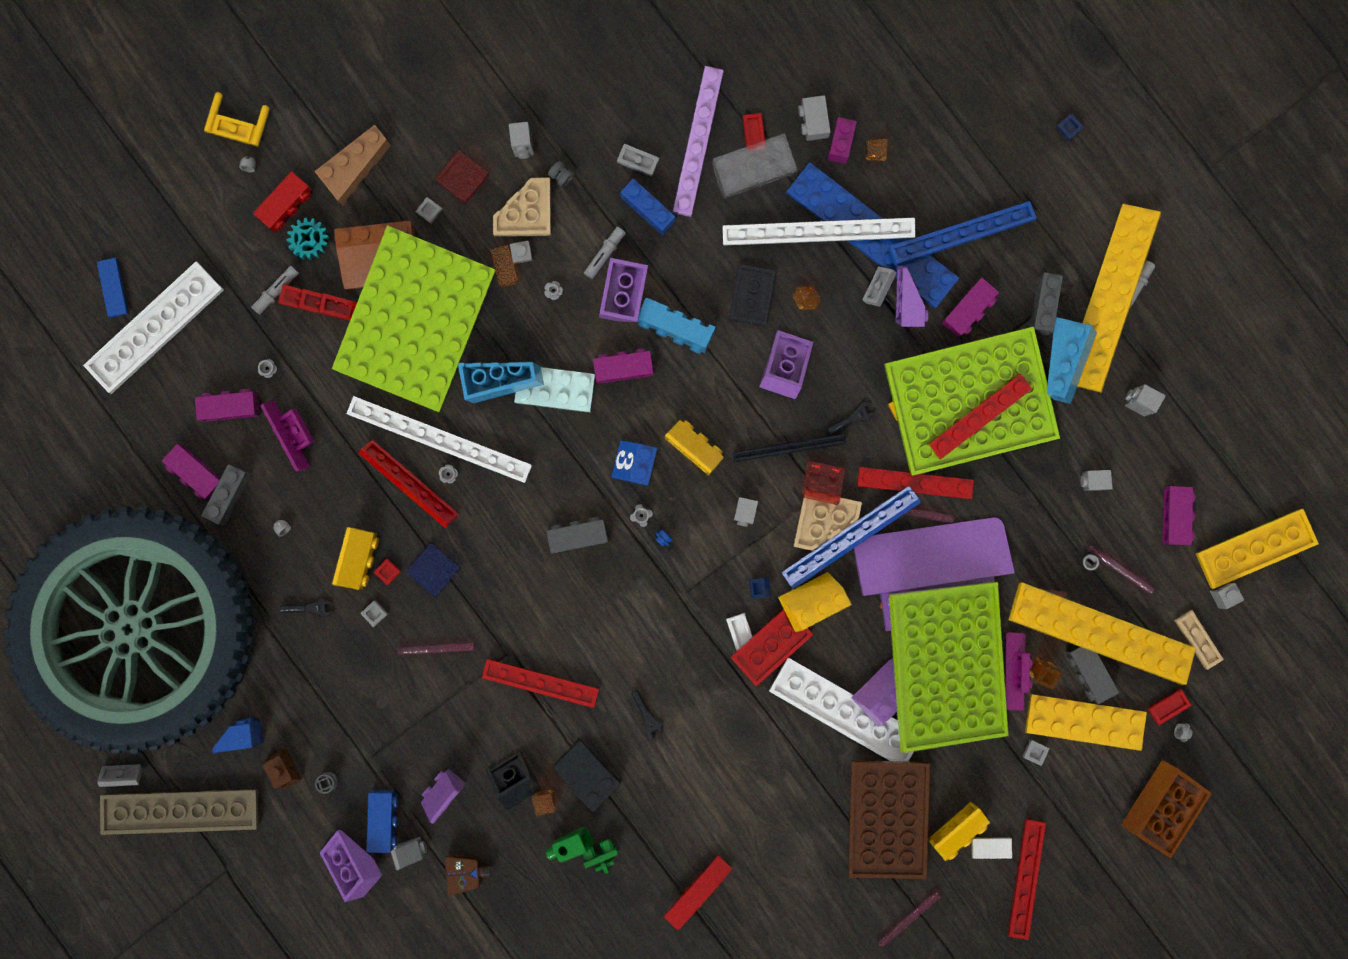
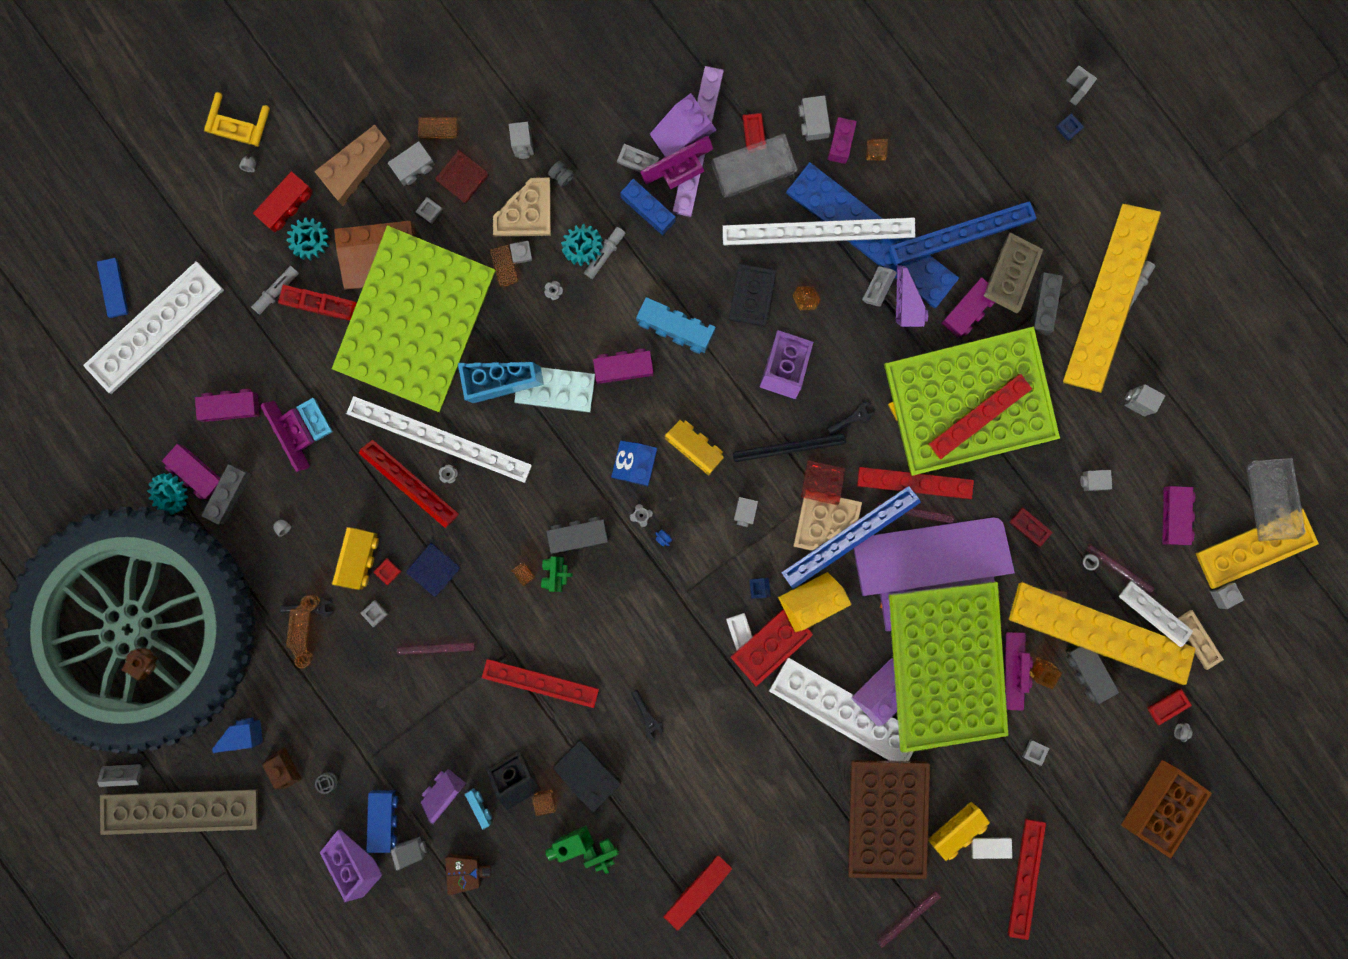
light grey plate [258,359,277,378] -> none
medium lavender slope [599,258,648,322] -> none
yellow plate [1025,694,1147,751] -> none
dark azure wedge [1047,317,1097,404] -> none
none -> reddish brown brick [122,647,158,680]
none -> teal gear [147,473,188,515]
none -> clear orange plate [286,595,319,669]
none -> medium azure plate [297,398,333,441]
none -> light grey piece [388,141,435,186]
none -> clear orange tile [418,118,457,138]
none -> medium azure plate [465,788,492,829]
none -> clear orange slope [511,563,535,586]
none -> green hips [541,557,573,592]
none -> teal gear [561,224,603,266]
none -> magenta bracket [640,136,713,189]
none -> medium lavender slope [650,93,716,157]
none -> dark tan plate [983,233,1043,313]
none -> dark red plate [1009,508,1053,547]
none -> light grey panel [1066,65,1097,106]
none -> white plate [1119,581,1193,647]
none -> clear brick [1246,458,1306,541]

